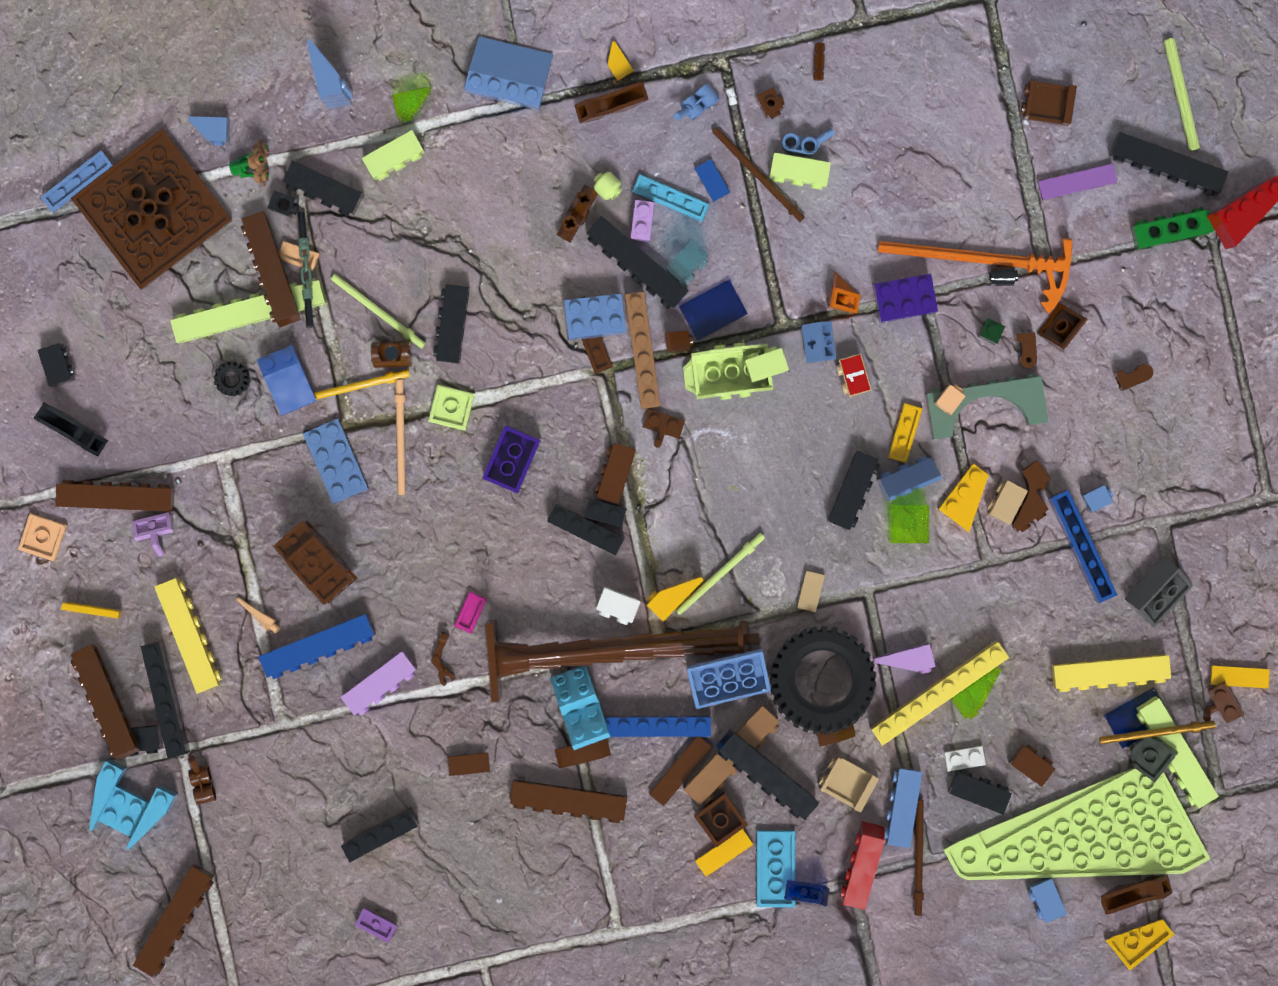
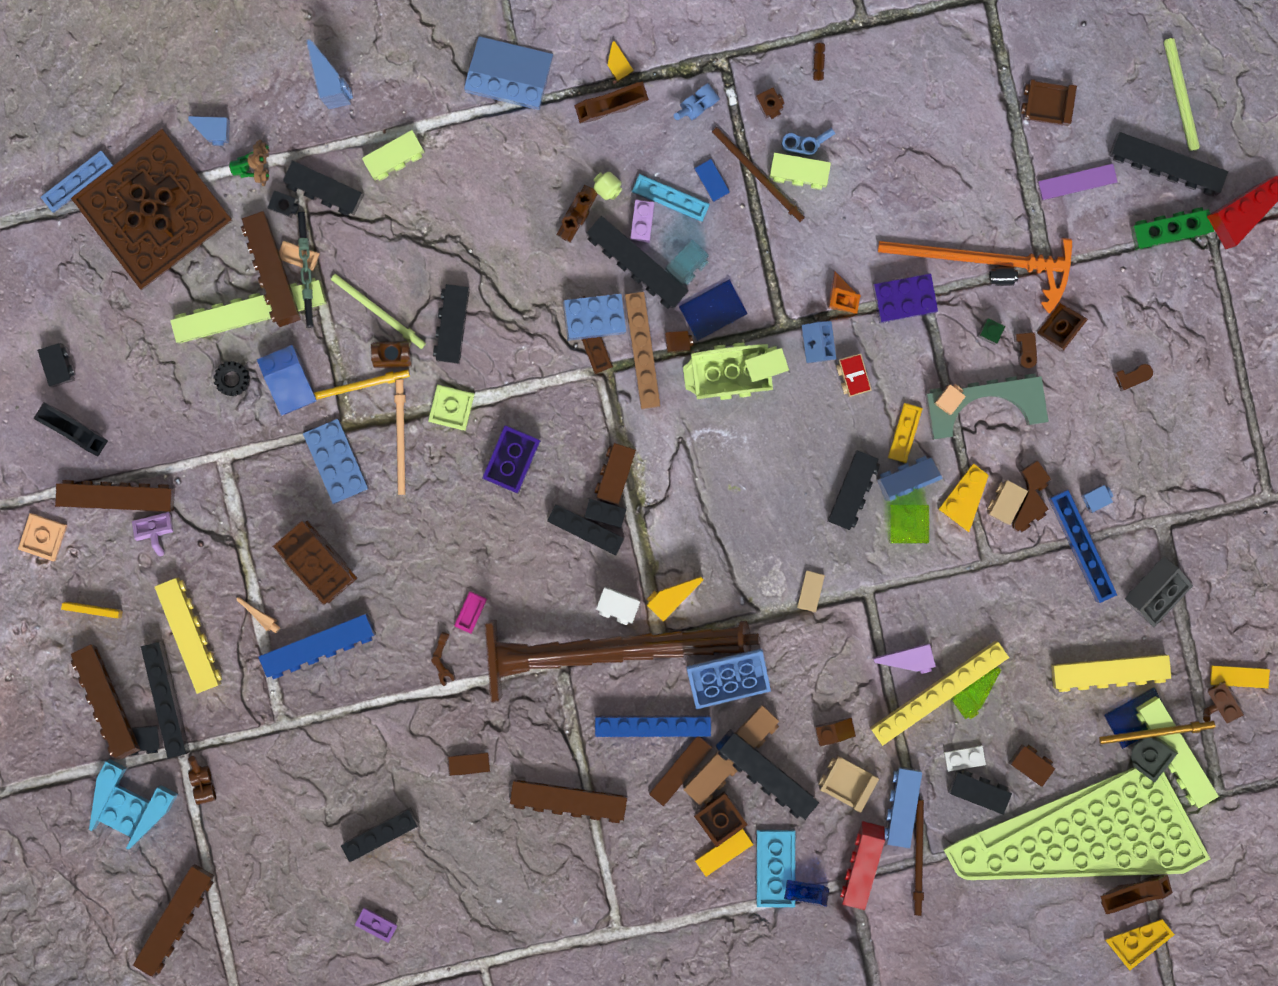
lavender brick [341,651,418,716] -> none
clear neon green slope [392,87,432,122] -> none
medium azure piece [550,666,610,750] -> none
reddish brown brick [555,738,611,768] -> none
reddish brown plate [643,409,685,448] -> none
yellowish green bar [675,533,765,615] -> none
black tyre [770,626,877,735] -> none
medium blue brick [1027,878,1067,923] -> none

